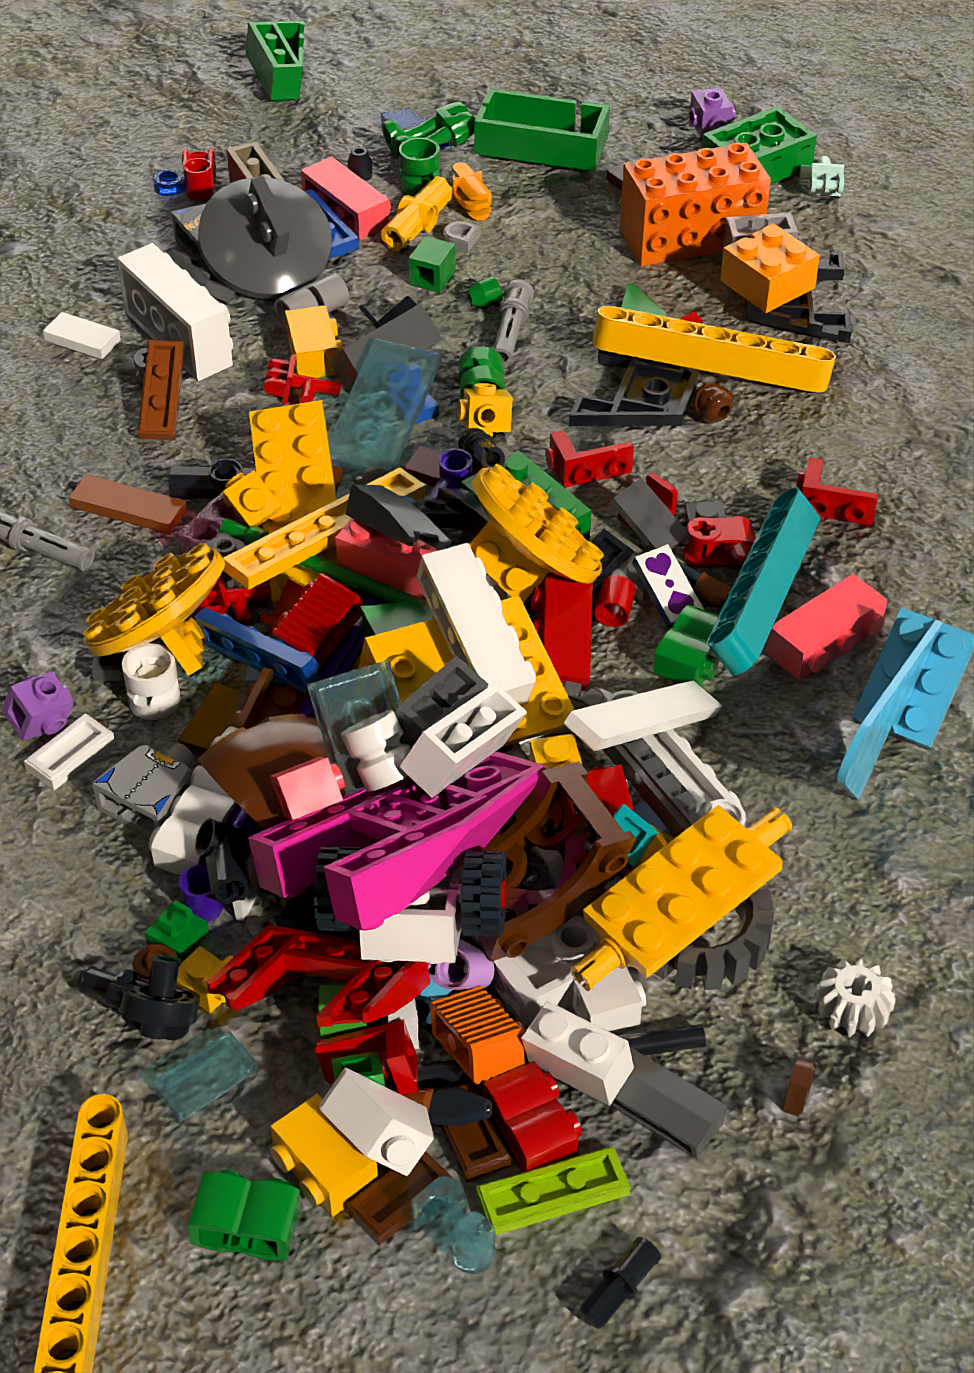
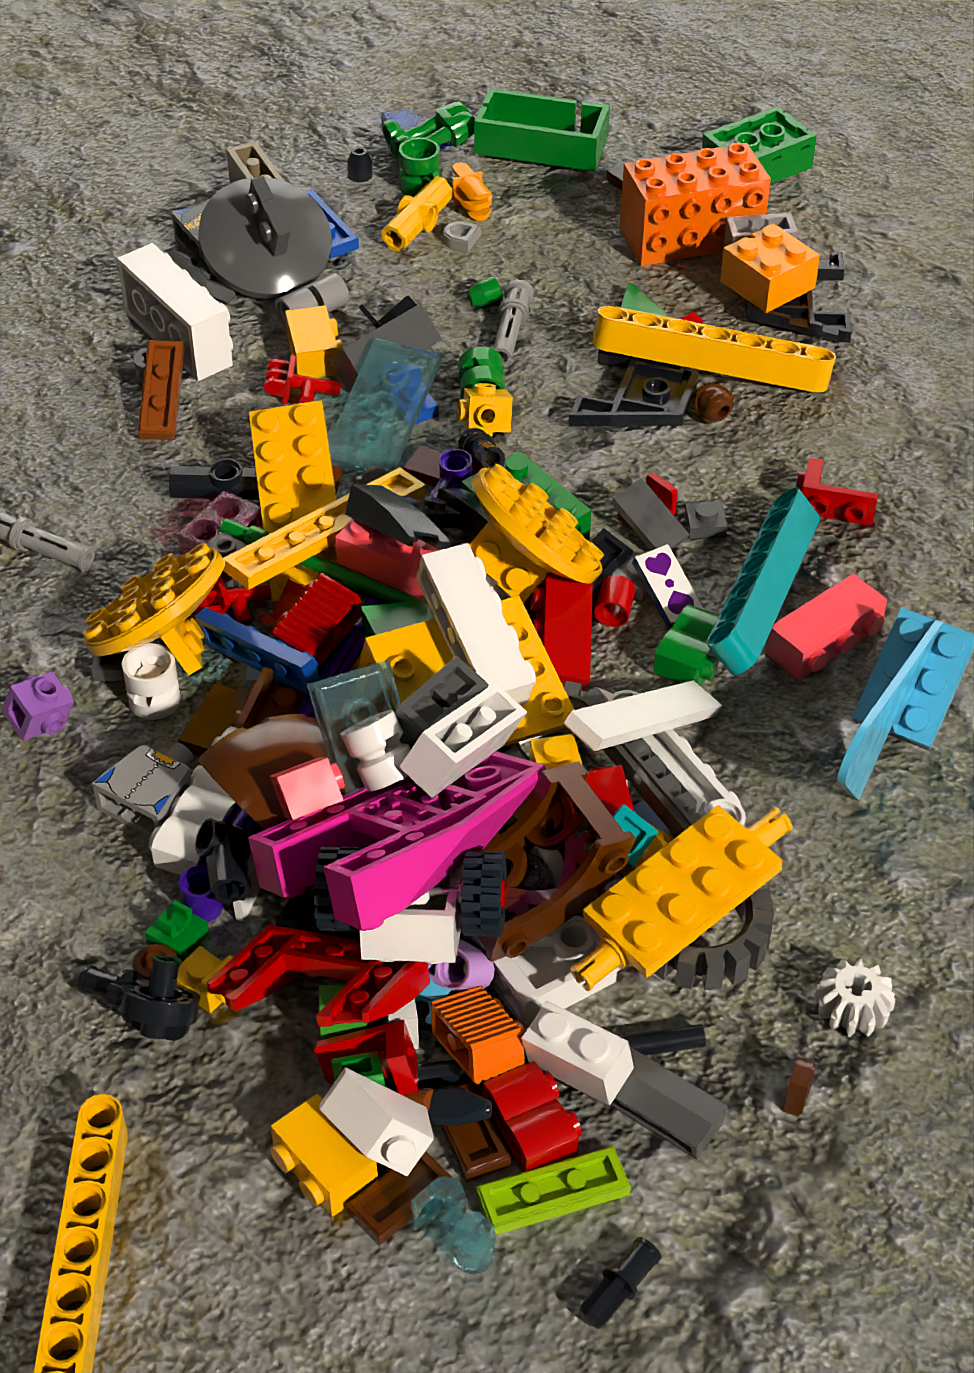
white tile [24,713,115,791] -> none
white tile [43,312,121,359] -> none
tile [69,474,187,534] -> none
clear light blue tile [152,1031,258,1122] -> none
clear blue tile [153,169,185,196] -> none
red piece [182,148,216,201] -> none
green brick [188,1170,301,1261] -> none
yellow bracket [223,470,282,528] -> none
green wedge [245,20,305,102] -> none
coral brick [301,156,391,241] -> none
green brick [409,236,456,293] -> none
red bracket [545,430,634,488] -> none
white brick [572,967,646,1034] -> none
dark orange piece [677,560,732,606] -> none
red piece [683,516,756,568] -> none
medium lavender brick [688,87,735,138] -> none
light aqua arm [800,156,844,196] -> none

